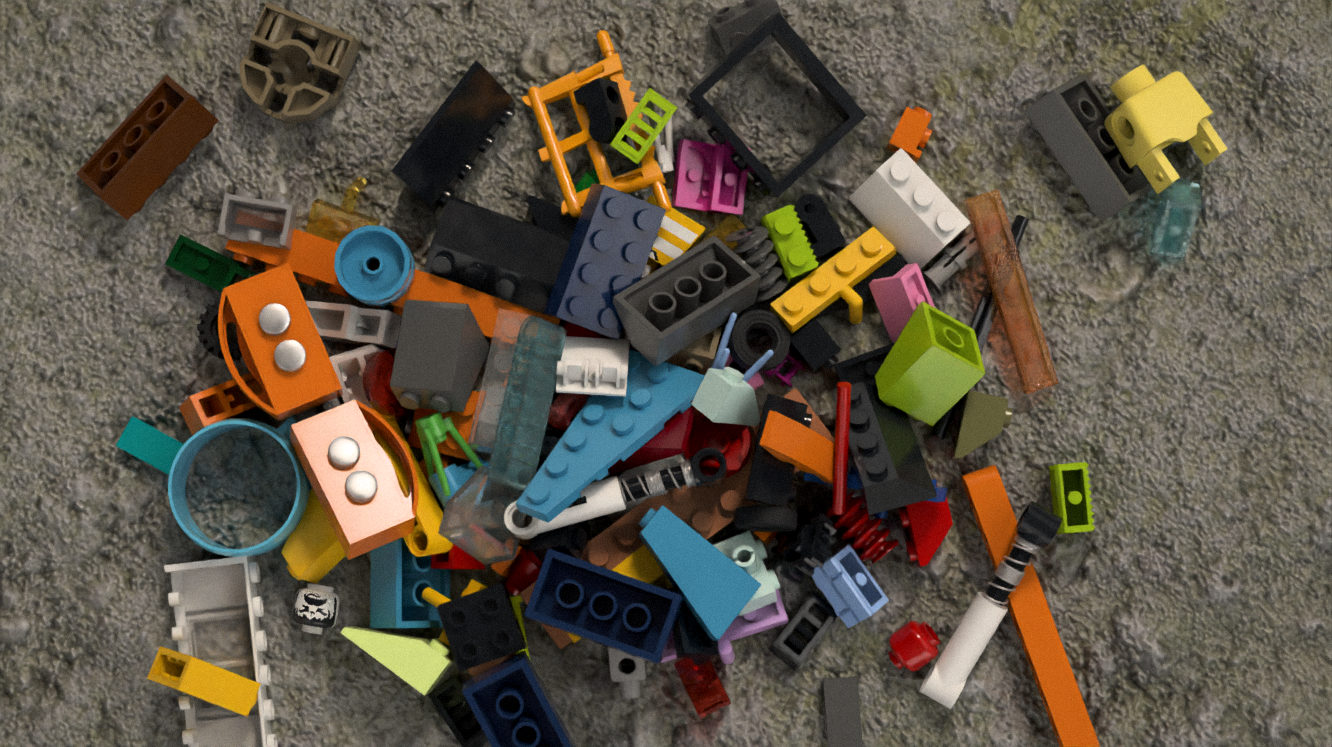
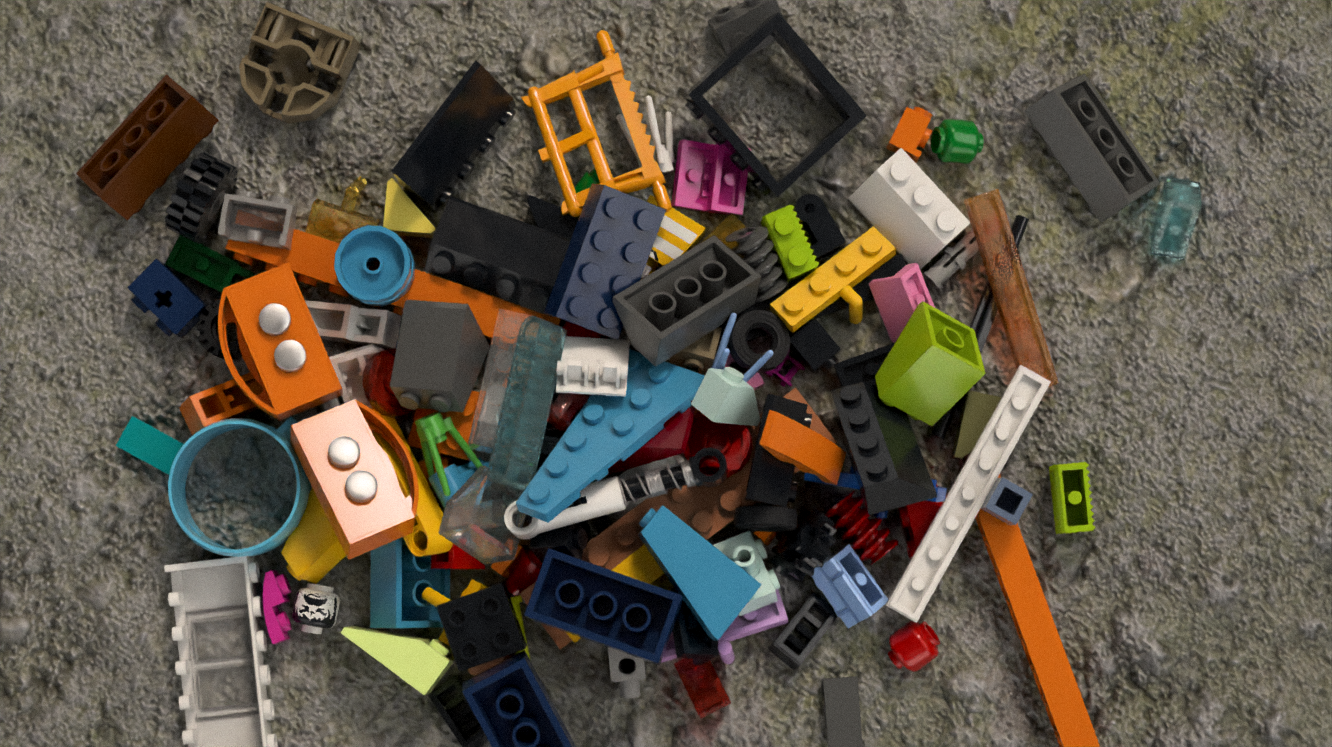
yellow slope [147,646,261,717] -> none
black leg [573,78,628,144] -> none
lime slope [610,88,678,164] -> none
red bar [832,382,851,515] -> none
piece [919,501,1063,709] -> none
light yellow piece [1104,65,1228,194] -> none
none -> dark blue brick [127,259,207,338]
none -> black wheel [165,152,238,244]
none -> dark pink slope [263,570,292,645]
none -> light yellow slope [383,178,436,238]
none -> white tile [885,365,1051,623]
none -> green head [931,119,984,164]
none -> sand blue brick [980,477,1033,526]

